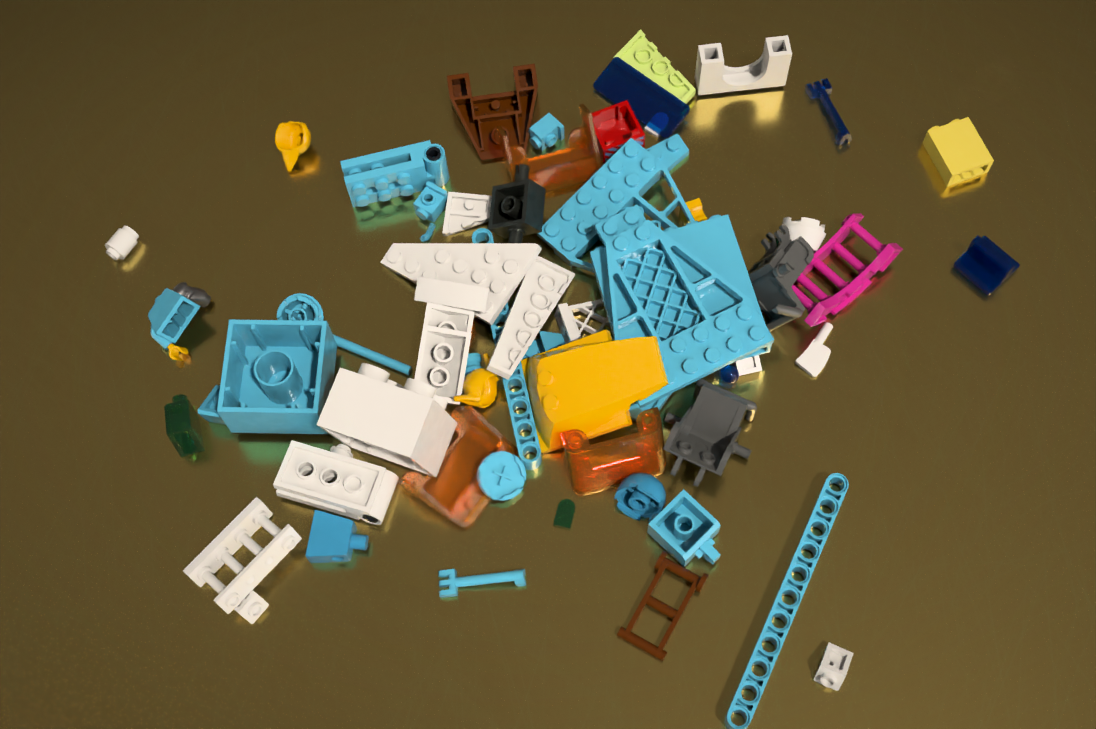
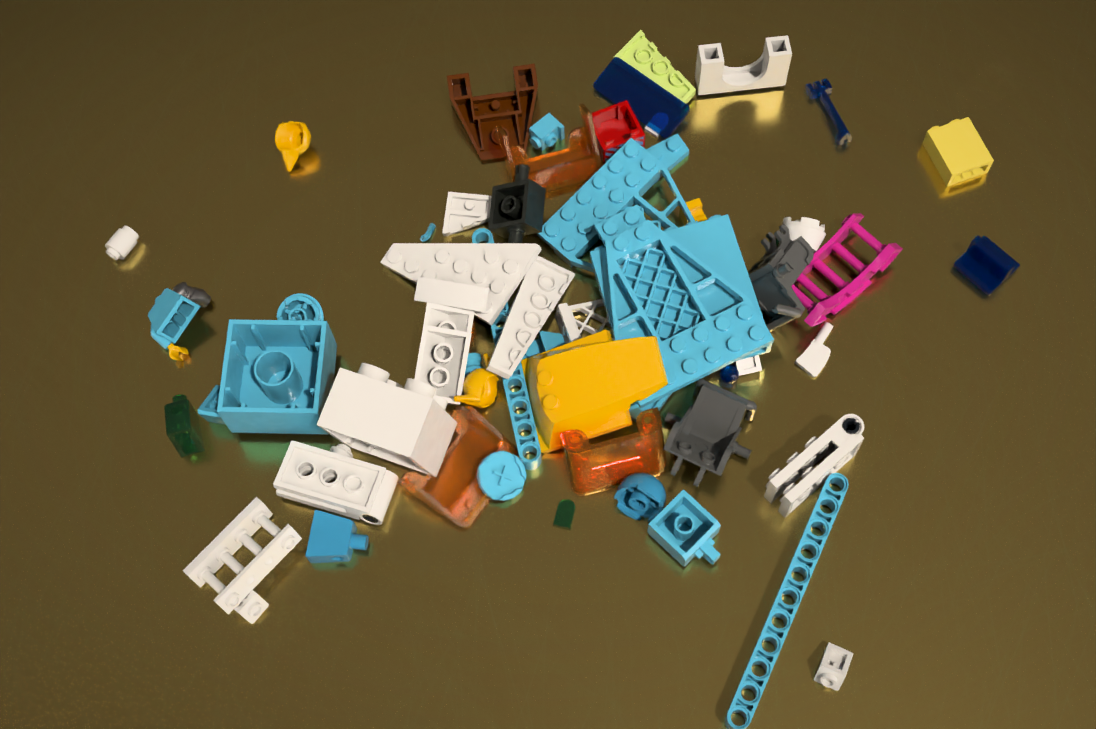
medium azure bar [333,334,412,375] -> none
medium azure hinge [340,140,449,207] -> none
medium azure brick [413,181,448,223] -> none
medium azure hinge [438,569,526,598] -> none
reddish brown piece [617,550,709,661] -> none
none -> white hinge [764,414,864,518]

